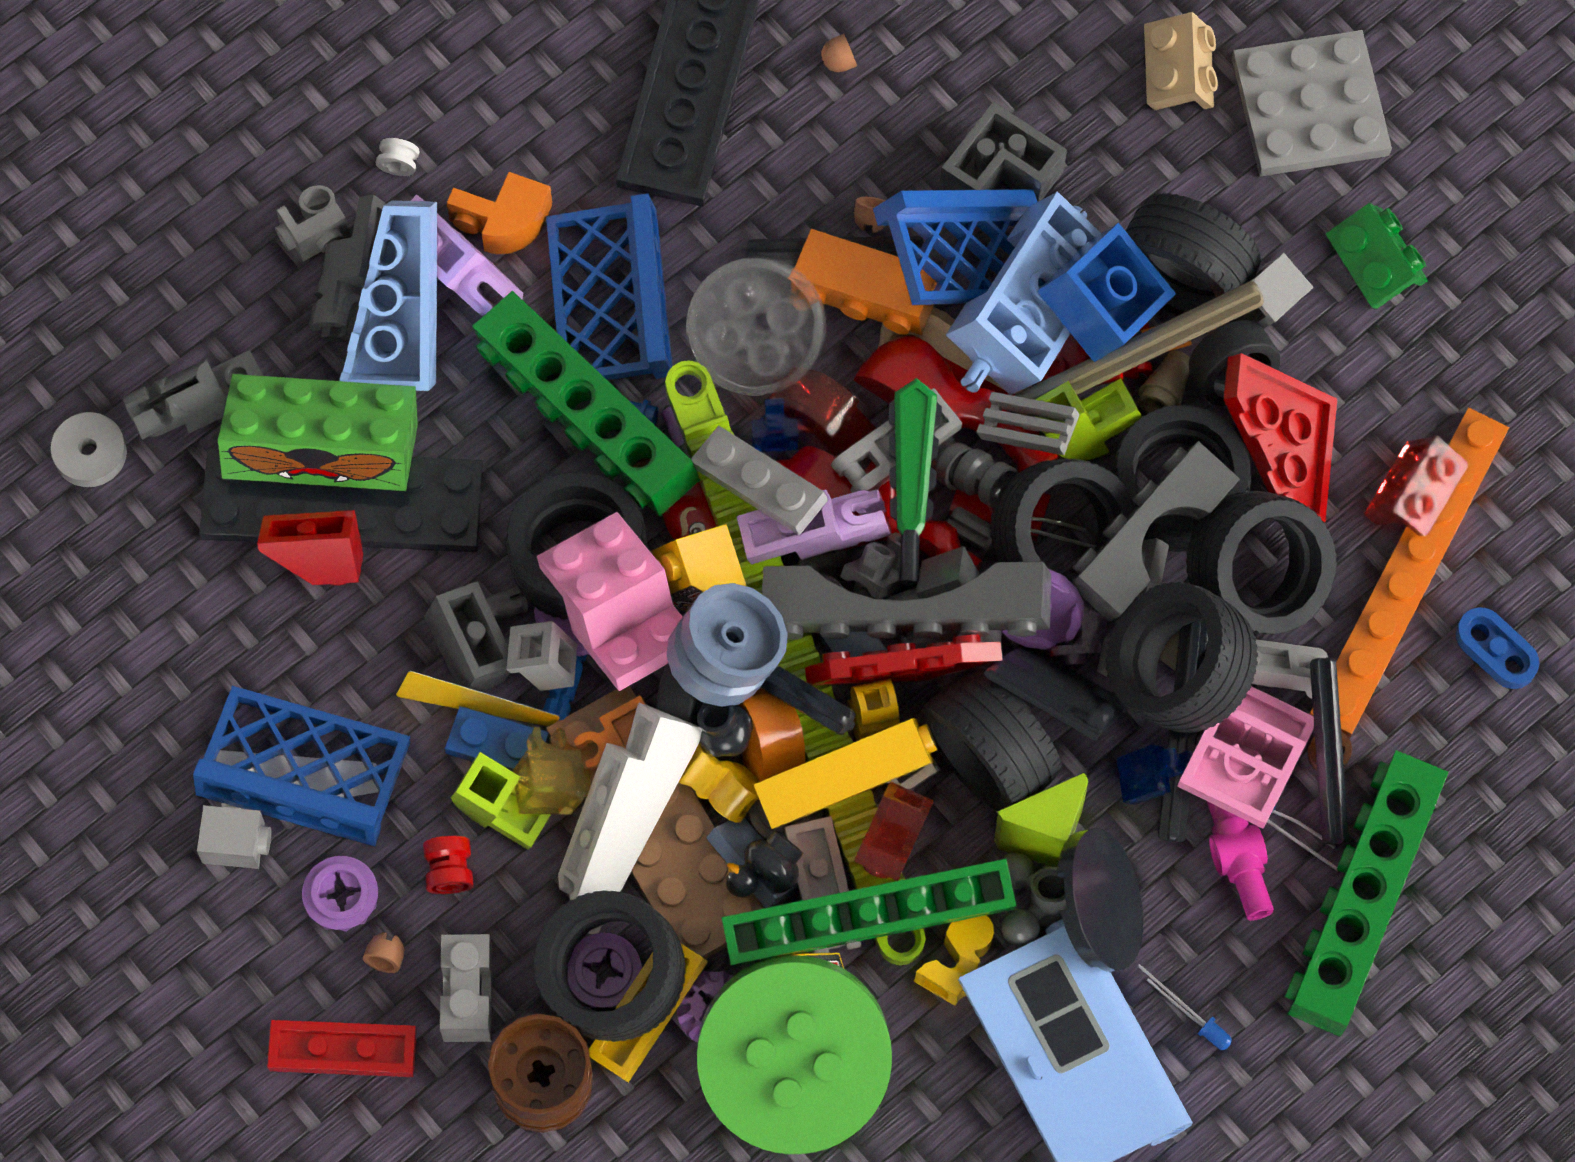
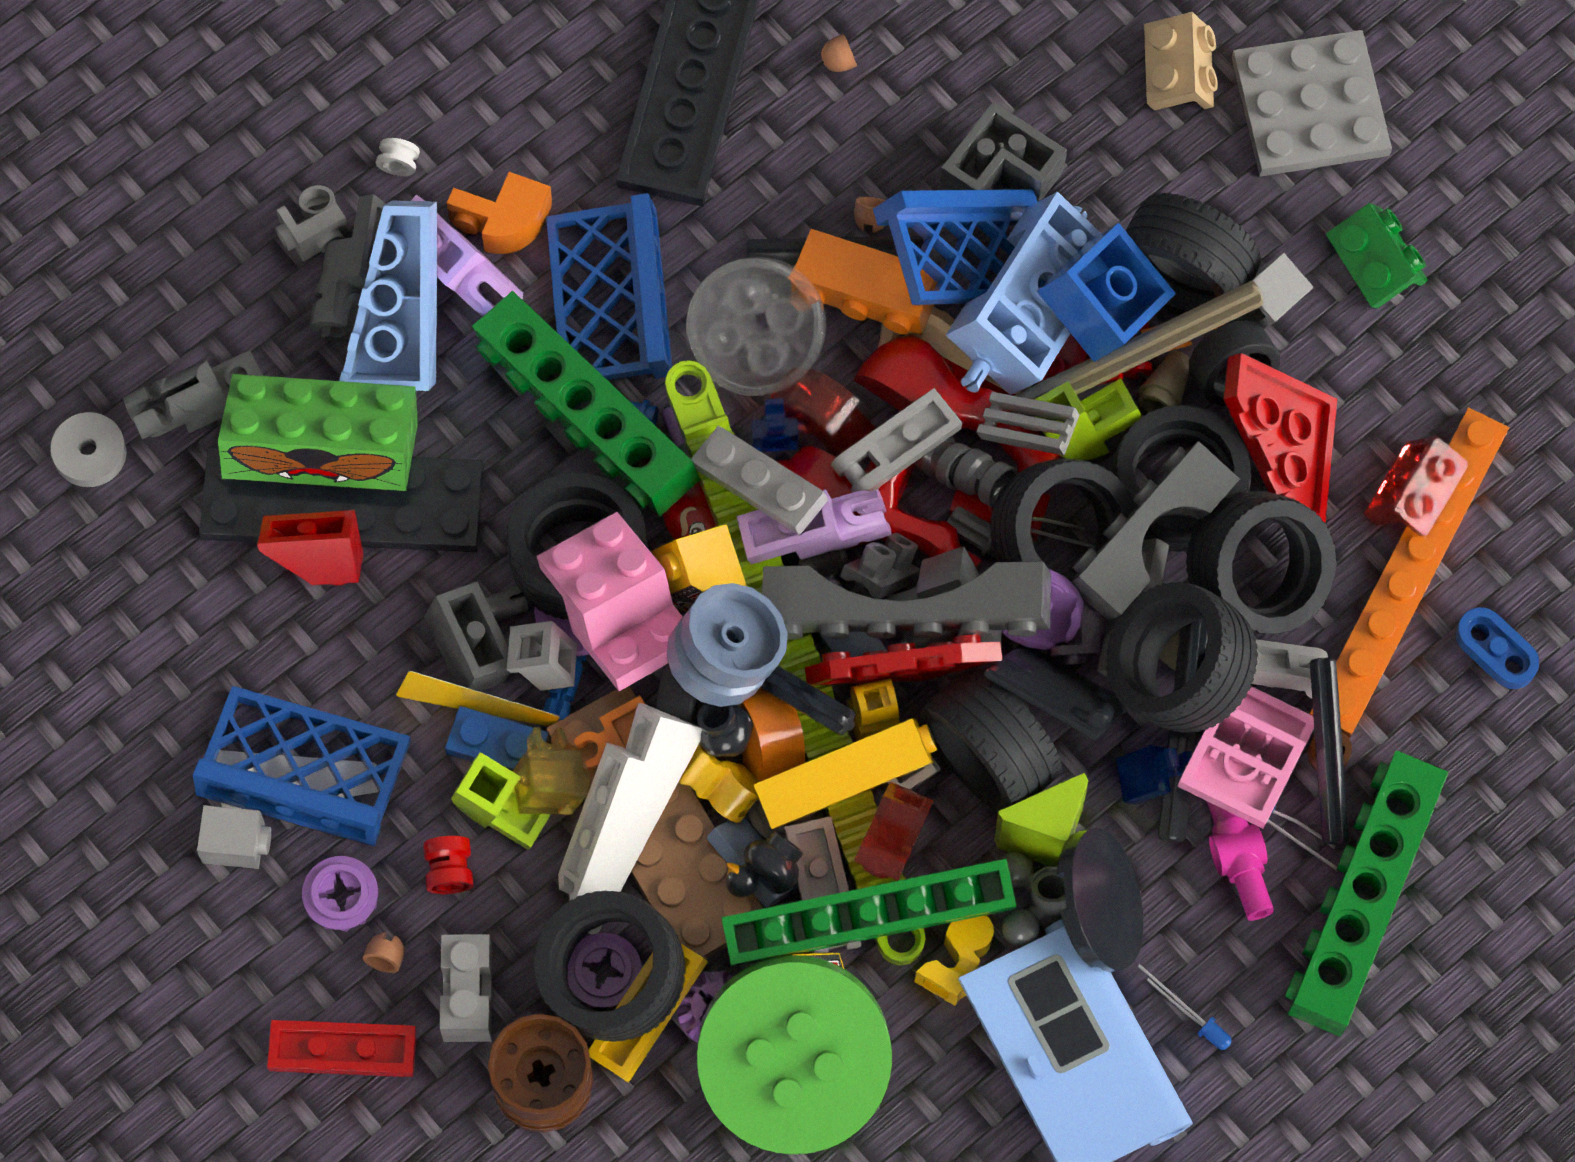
green sword [888,378,942,585] -> none

